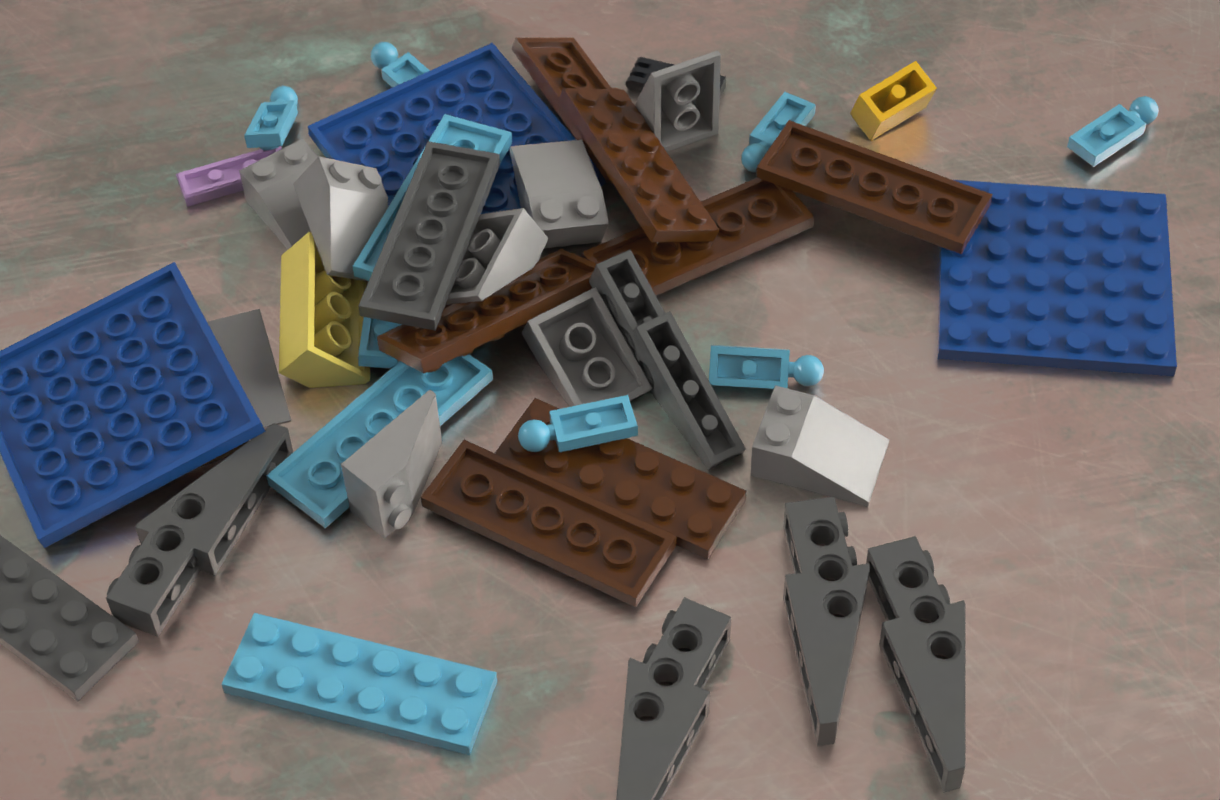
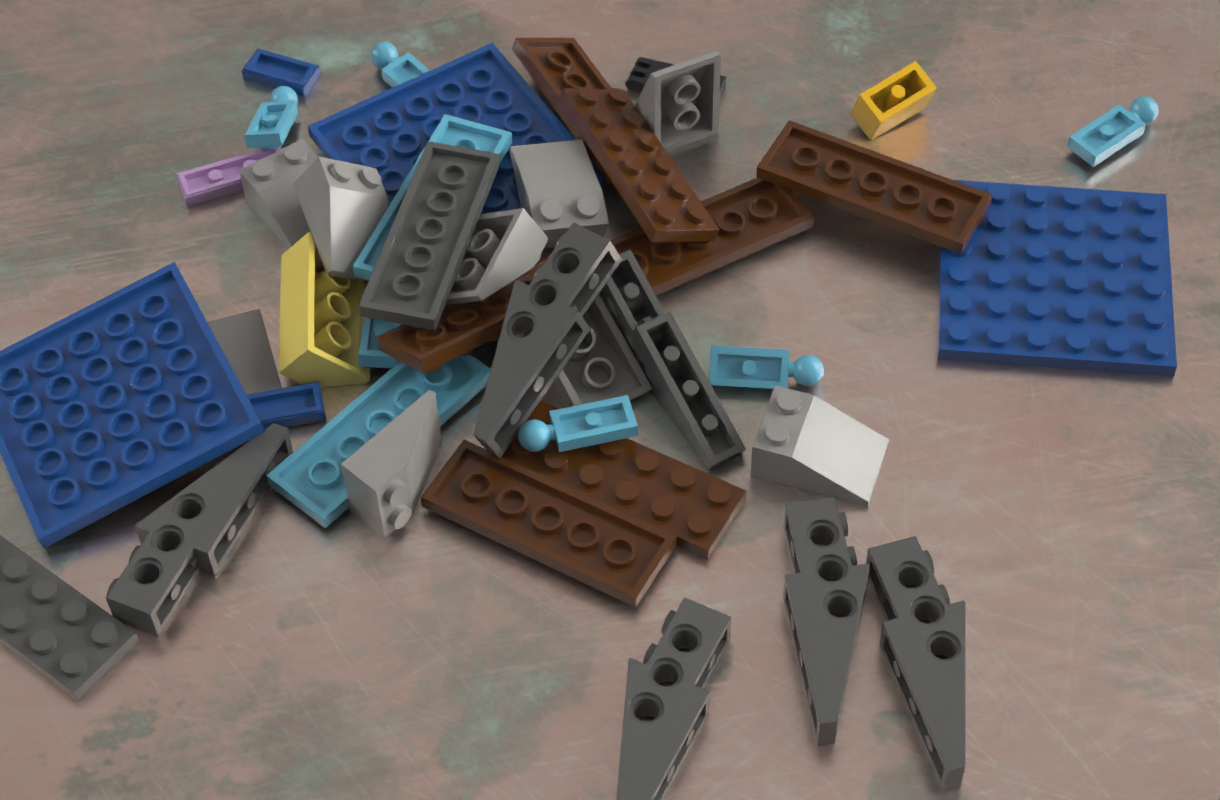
medium azure plate [222,613,497,755] -> none
medium azure plate [741,92,816,173] -> none
none -> blue tile [242,48,321,97]
none -> blue tile [246,382,326,429]
none -> dark grey brick [474,222,622,459]

